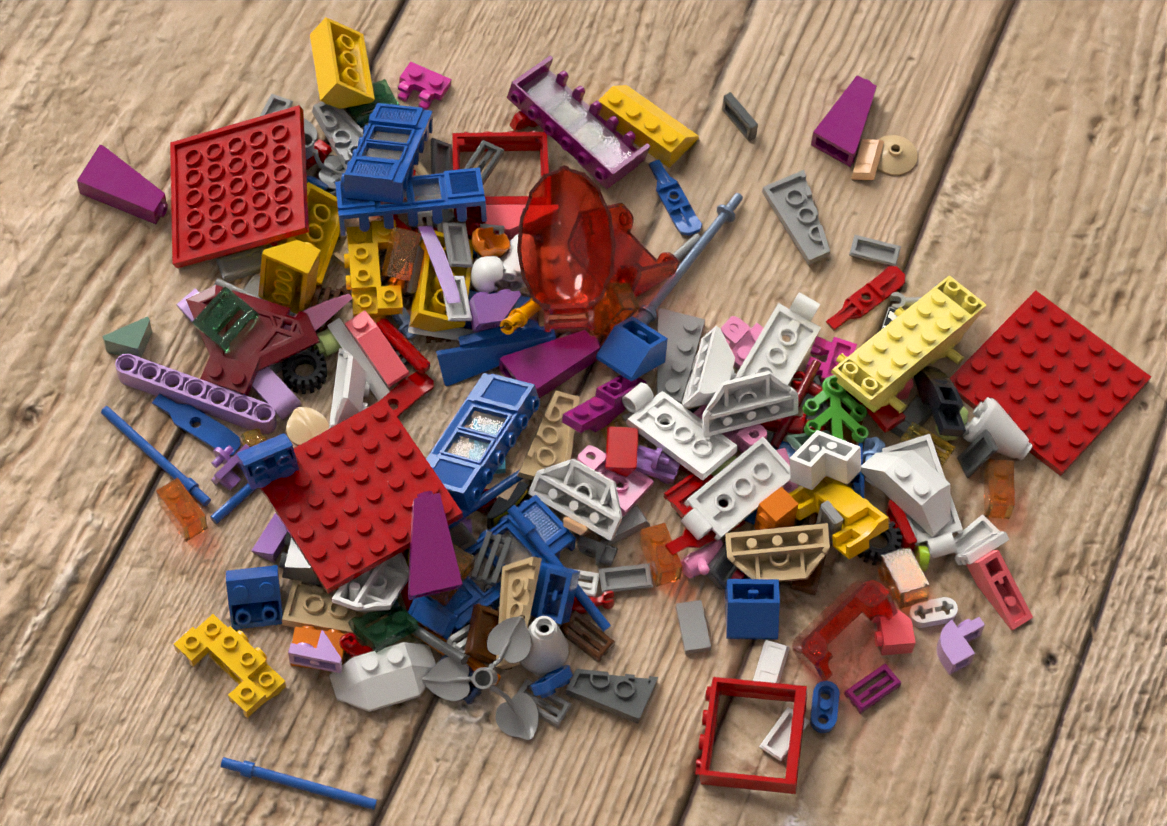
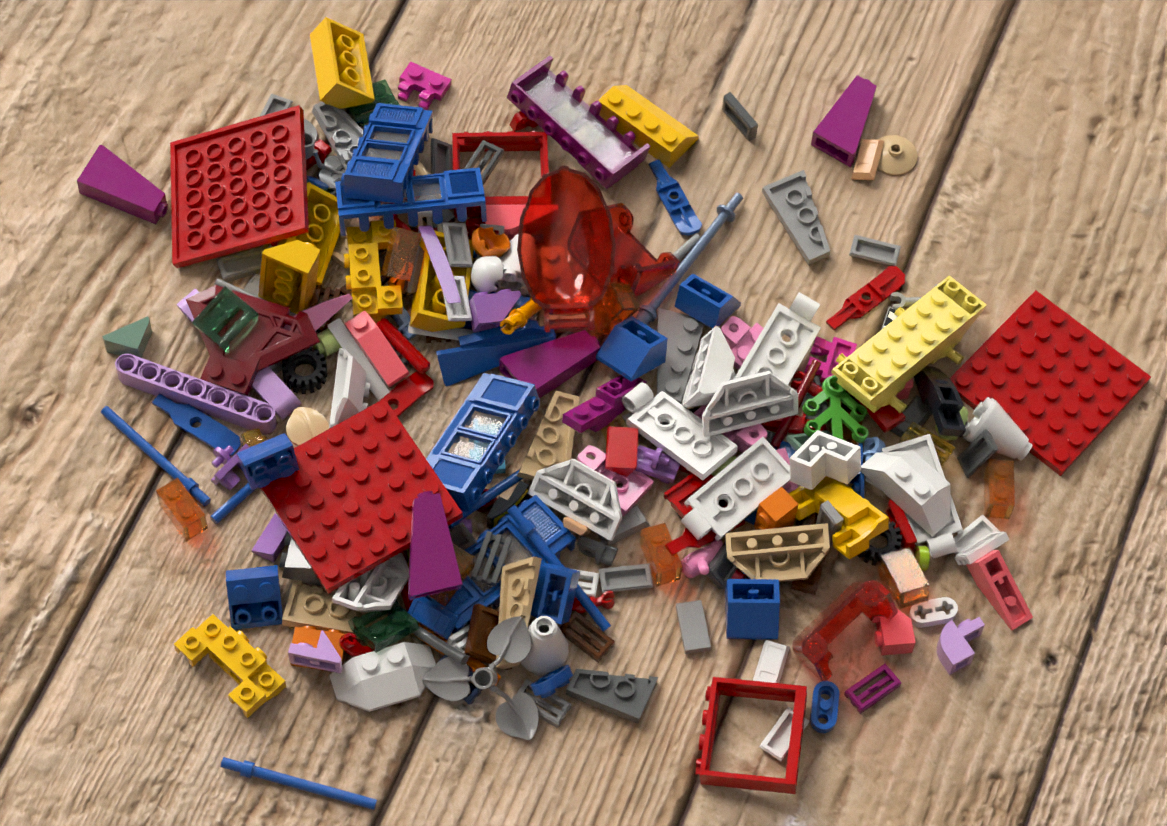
none -> blue slope [674,274,741,329]

